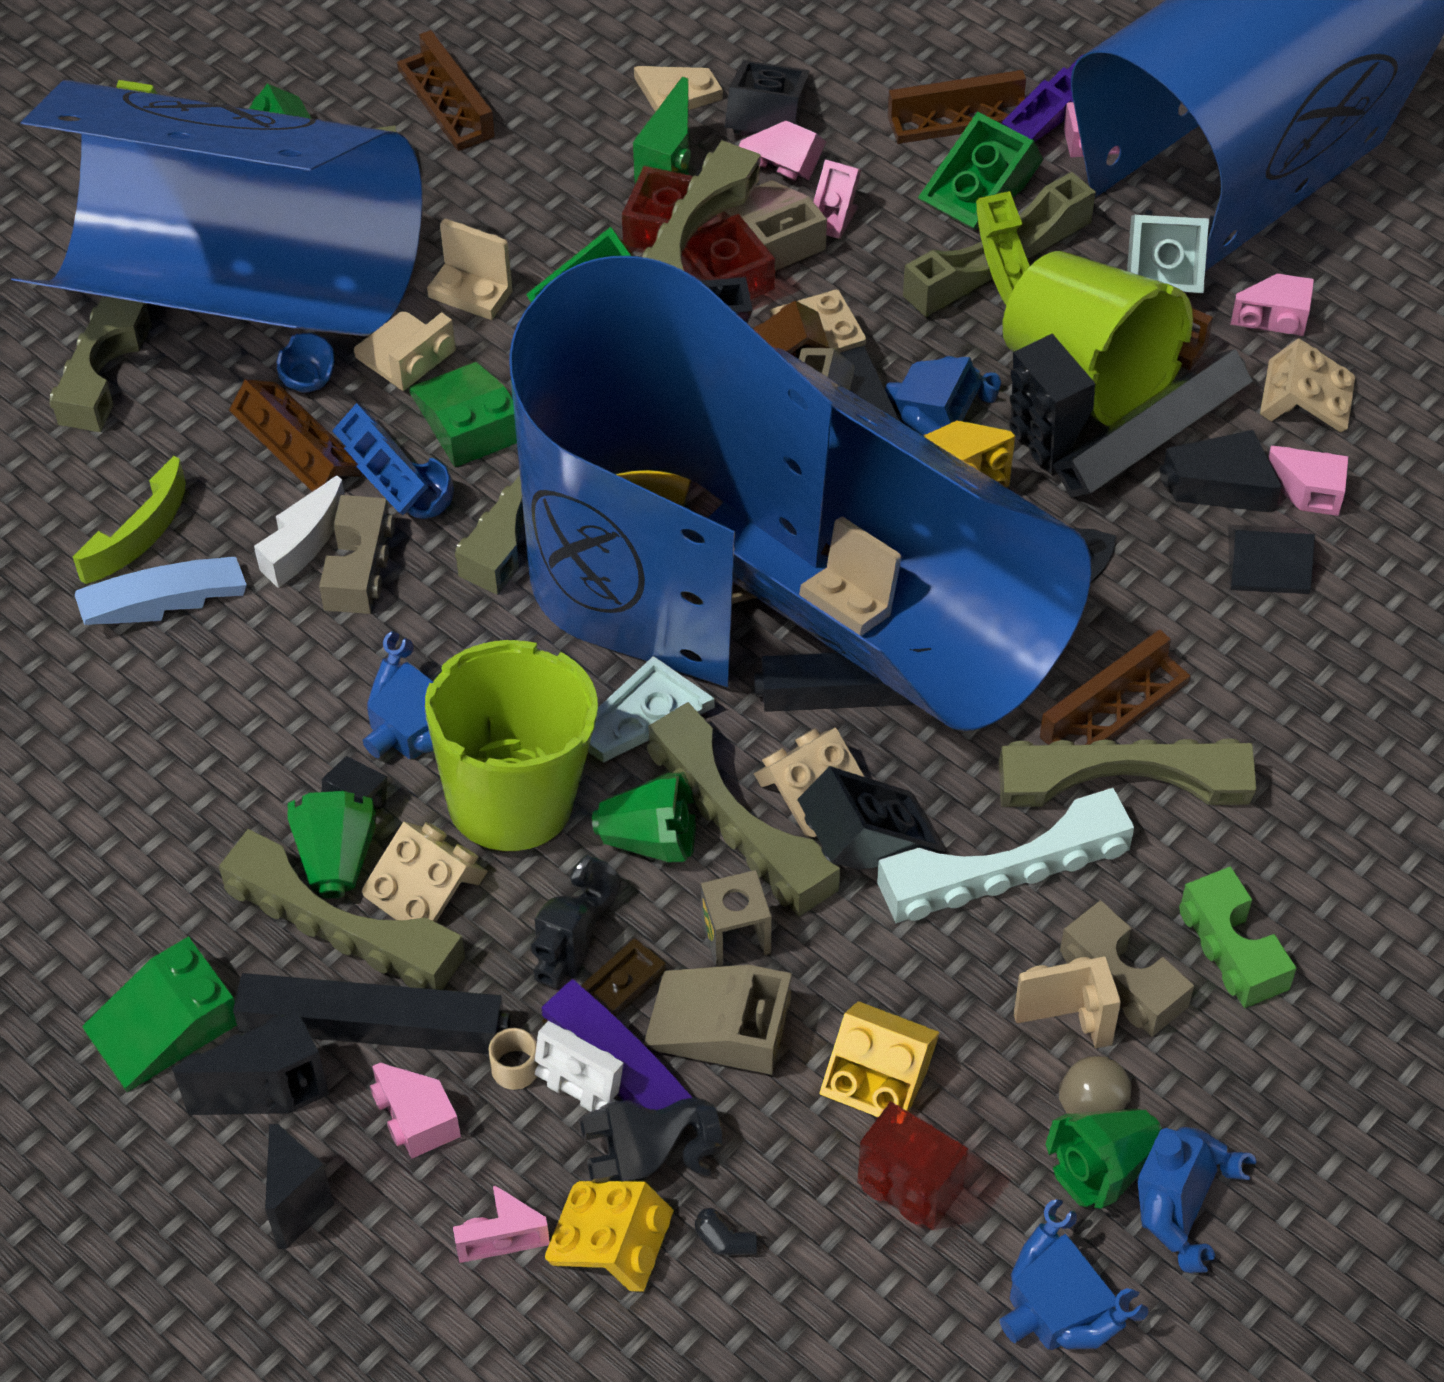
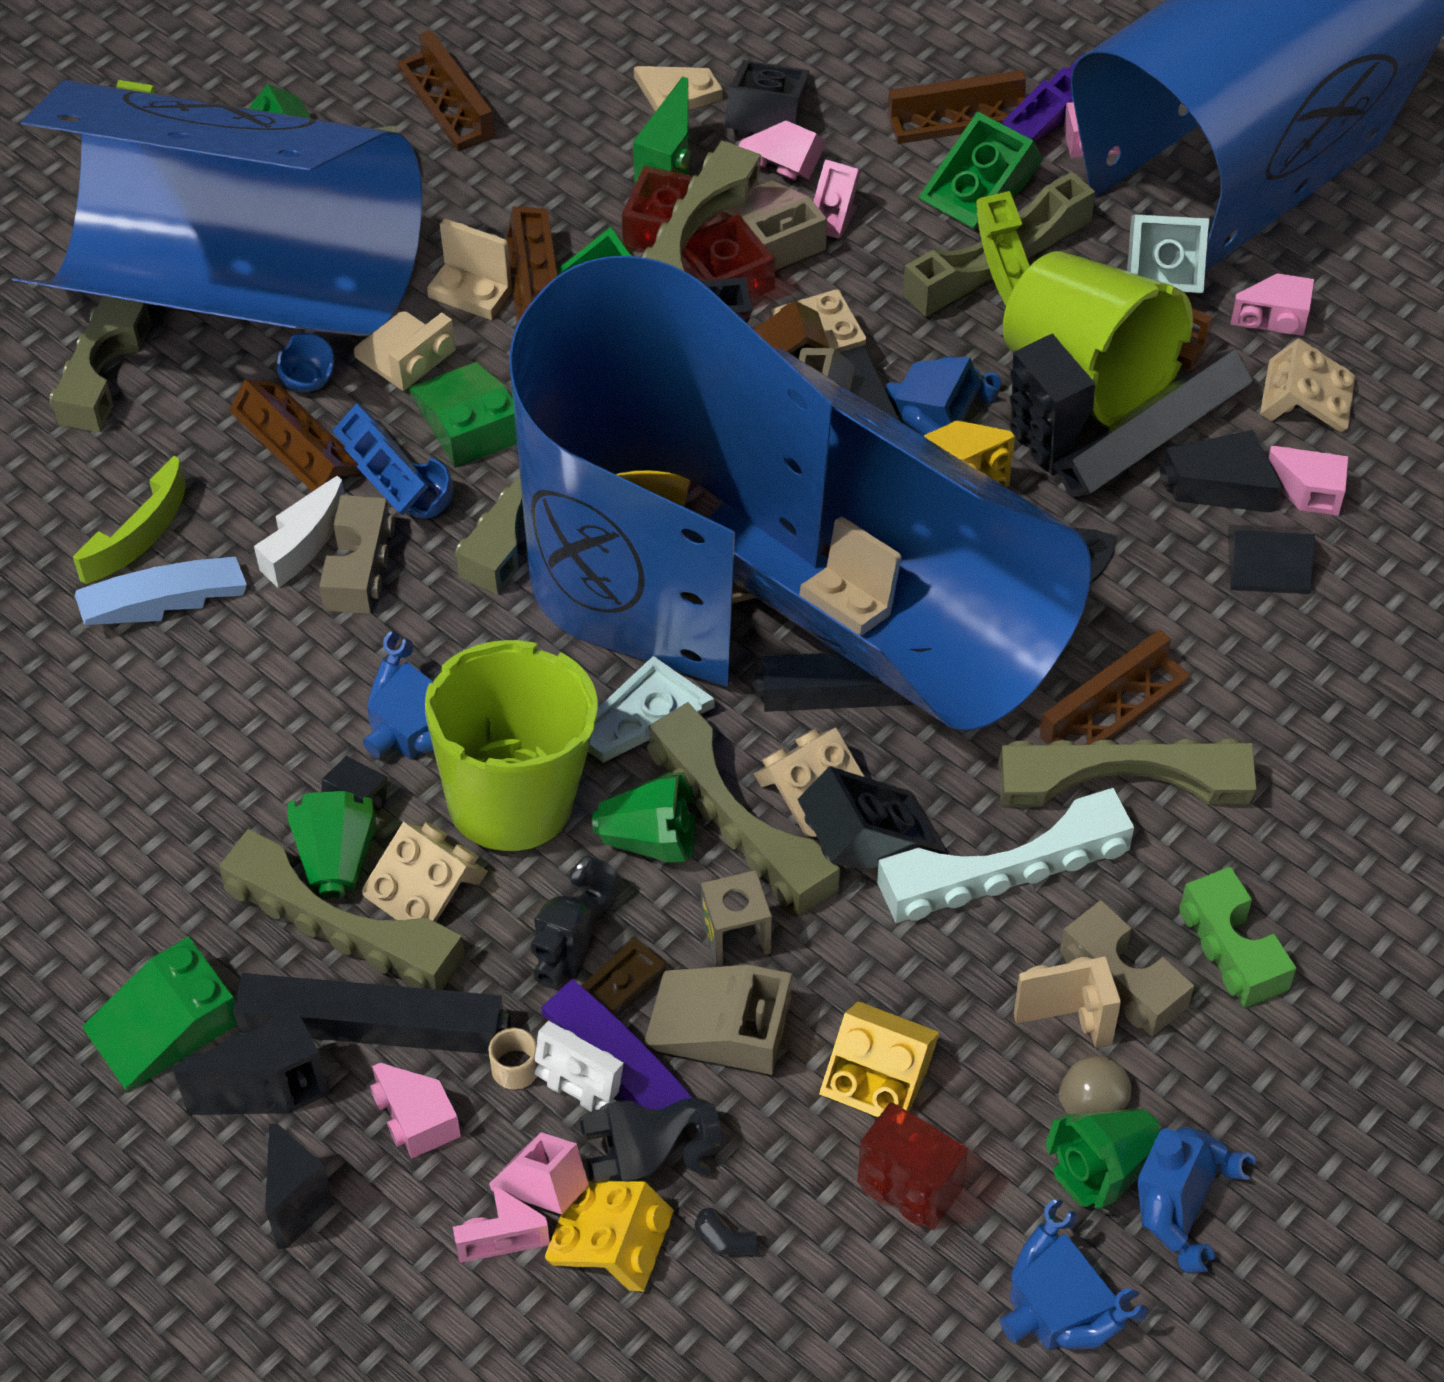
none -> bright pink slope [489,1132,589,1214]
none -> reddish brown fence [506,206,557,324]

